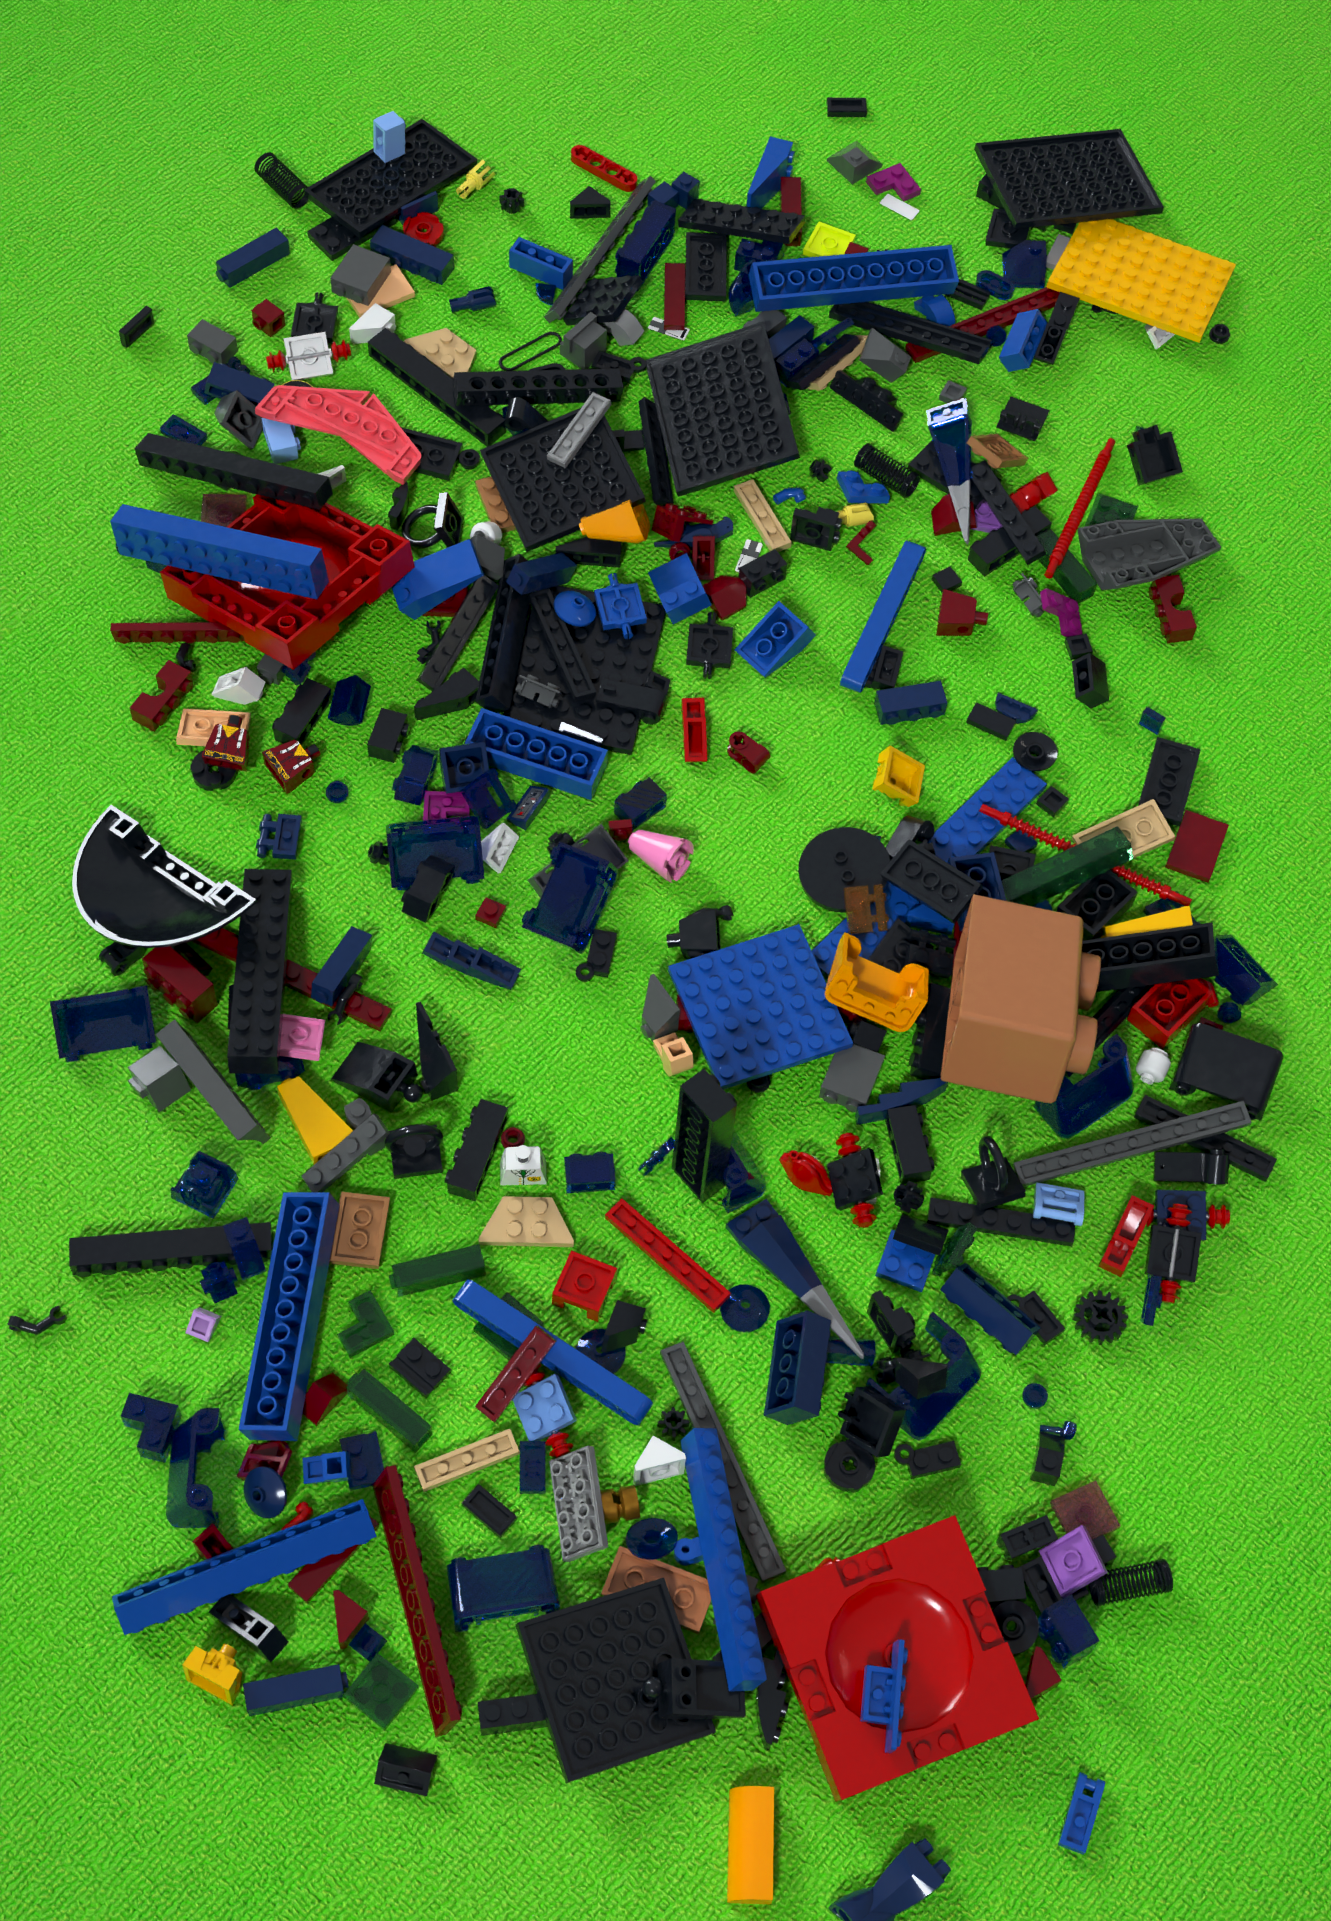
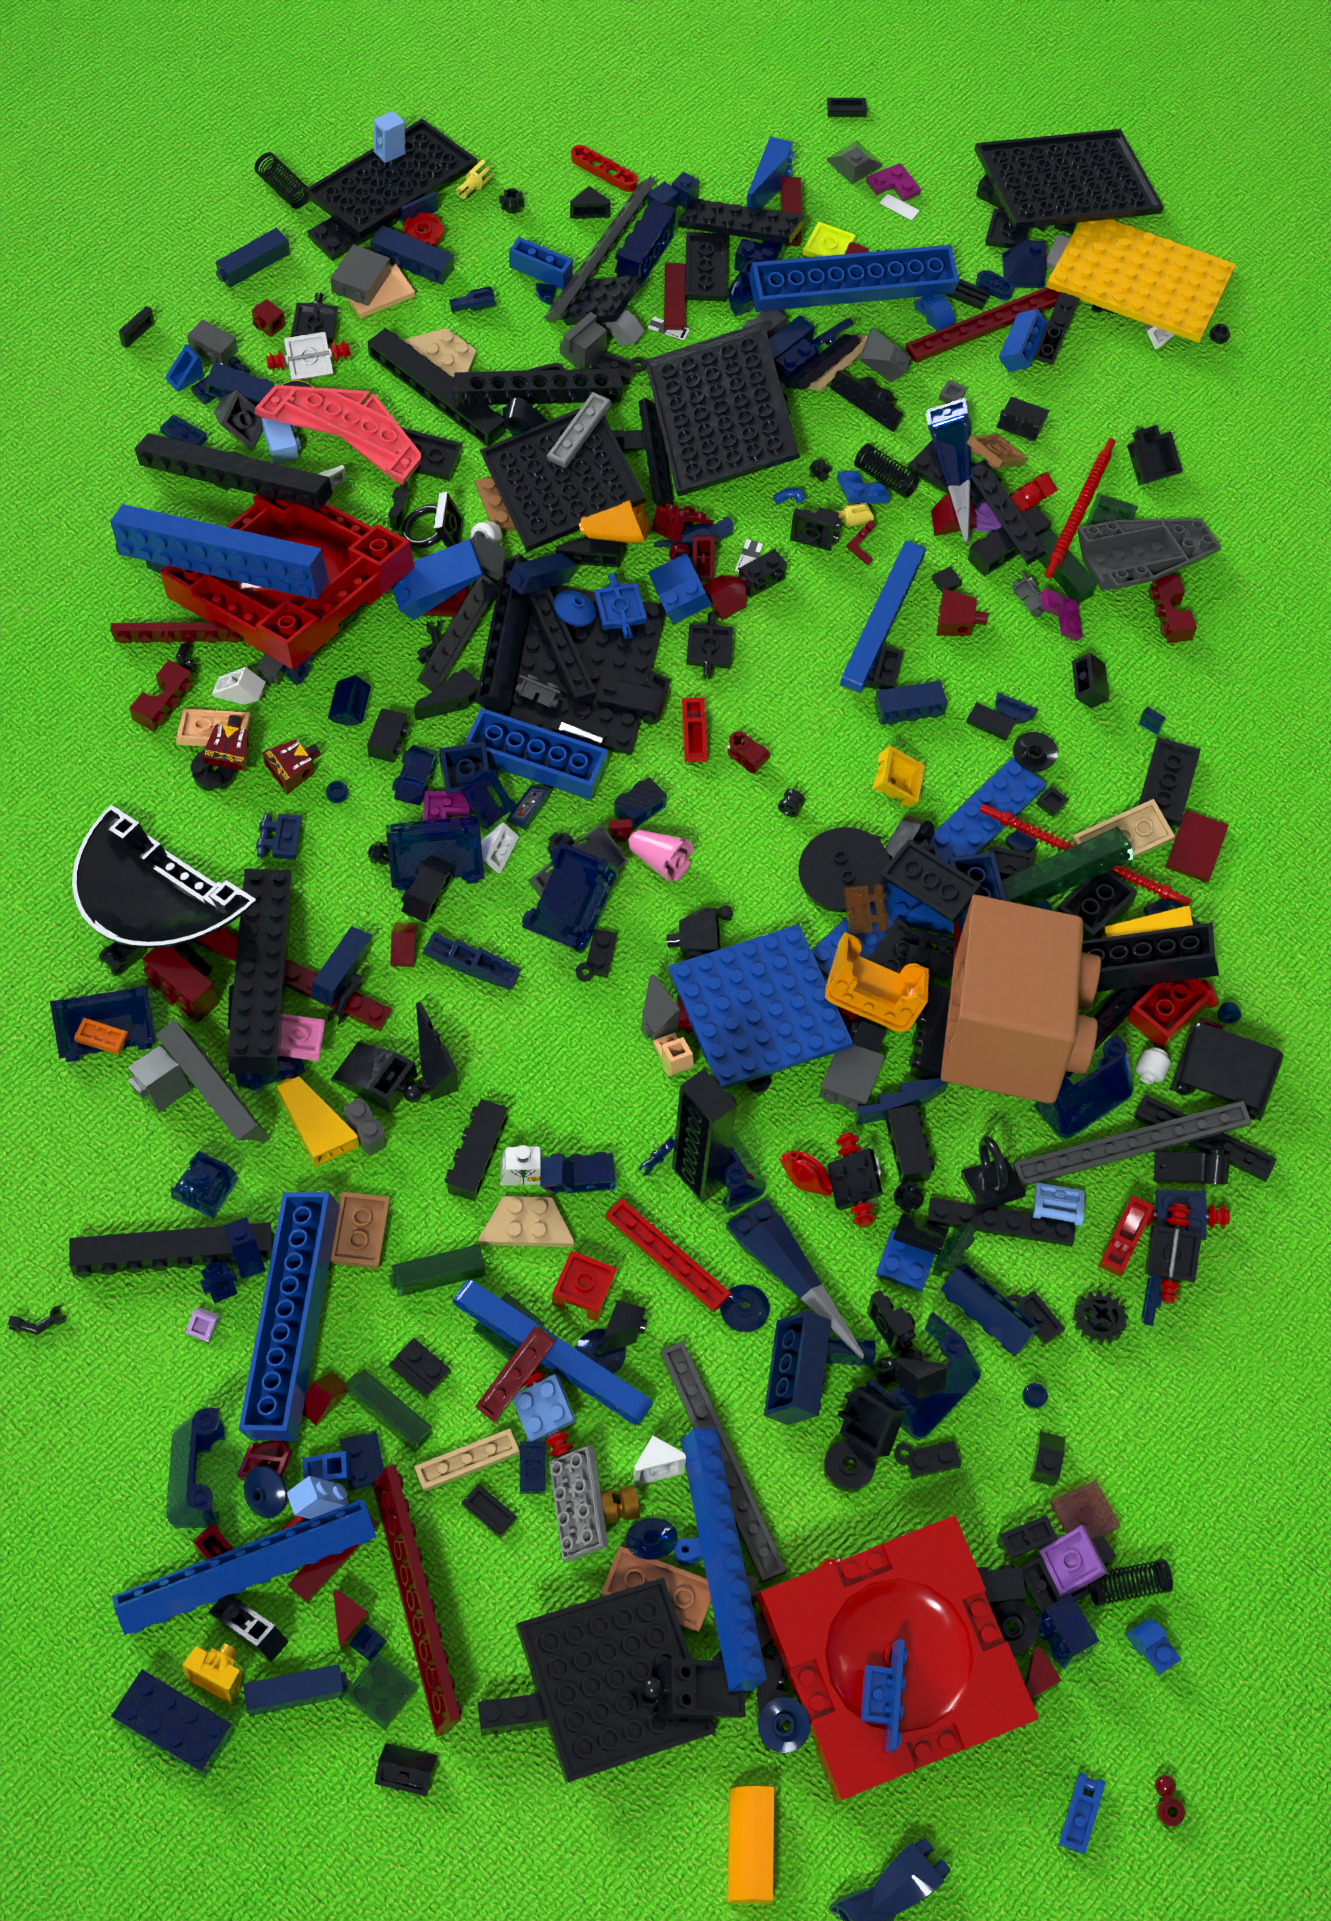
clear blue brick [121,1393,182,1463] -> none
plate [201,494,247,527] -> none
black brick [272,678,332,746] -> none
dark grey plate [301,1114,390,1192] -> none
clear green plate [337,1290,394,1358] -> none
white slope [349,303,396,344] -> none
black tile [385,1124,444,1179] -> none
clear blue windscreen [446,1545,560,1632] -> none
black plate [459,449,480,470] -> none
dark red plate [475,897,506,928] -> none
black piece [499,332,562,371] -> none
dark red plate [501,1127,525,1148] -> none
black gear [657,1407,690,1441] -> none
tan plate [734,479,792,552] -> none
blue slope [734,601,816,678] -> none
black plate [829,302,992,364] -> none
clear blue plate [986,326,1006,347] -> none
hand [1040,1421,1077,1440] -> none
black plate [1064,634,1093,660] -> none
clear blue slope [1215,934,1278,1006] -> none
none -> orange plate [74,1018,129,1056]
none -> clear blue brick [111,1669,235,1778]
none -> blue slope [165,344,204,391]
none -> light blue brick [287,1476,349,1519]
none -> dark red slope [390,923,418,967]
none -> dark blue brick [540,1153,574,1194]
none -> dark blue dish [758,1697,811,1753]
none -> black wheel [778,789,806,817]
none -> blue brick [1125,1618,1181,1676]
none -> dark red plate [1155,1775,1185,1827]

